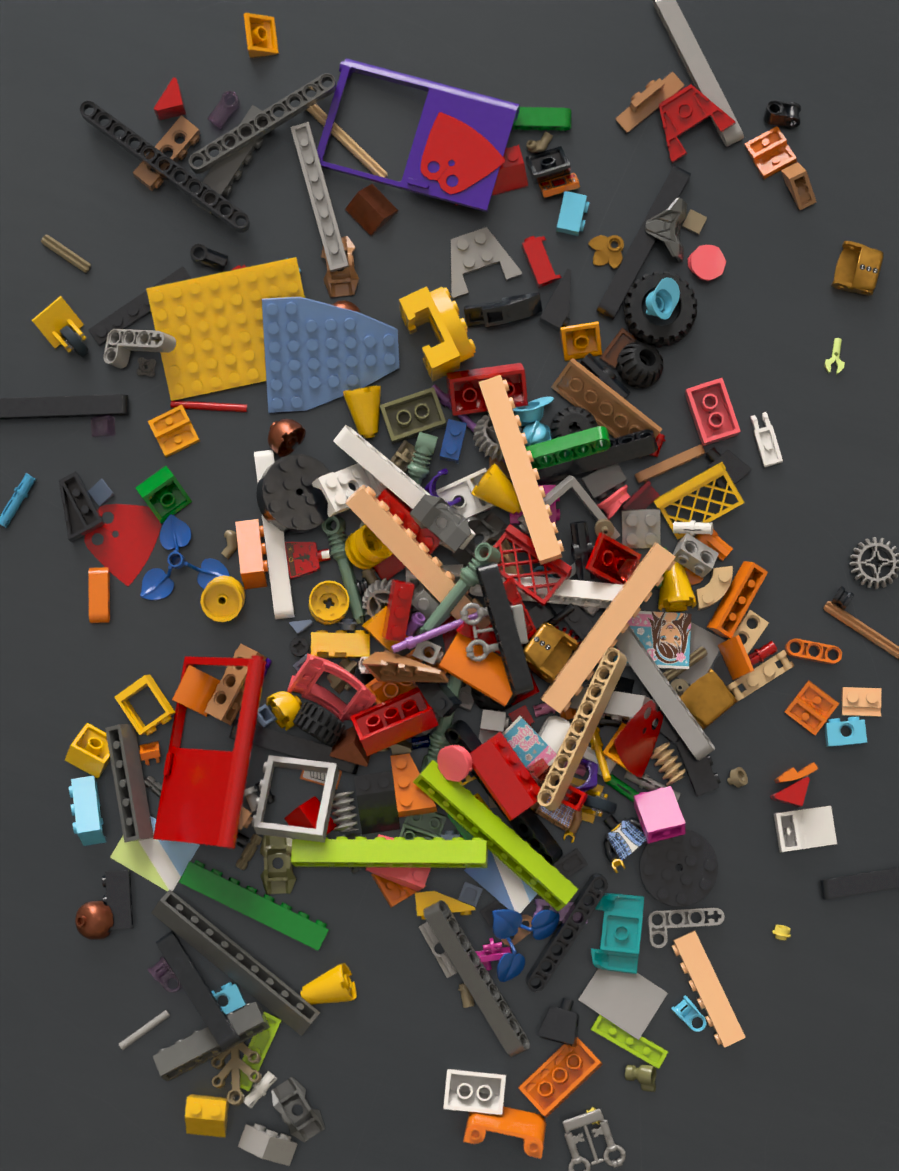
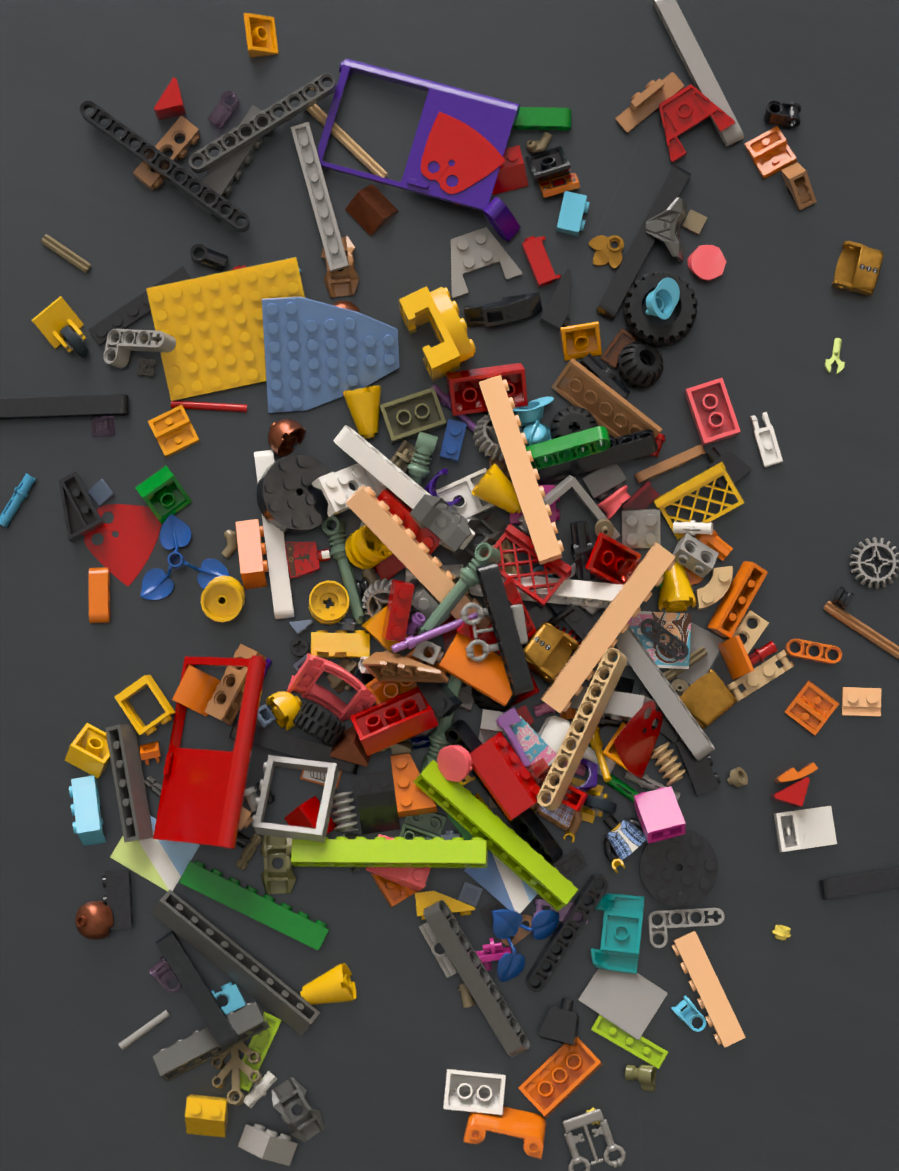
medium azure brick [824,716,867,747] -> none
none -> dark purple beam [483,197,521,242]
none -> medium lavender piece [496,707,530,767]
none -> black beam [640,619,689,660]

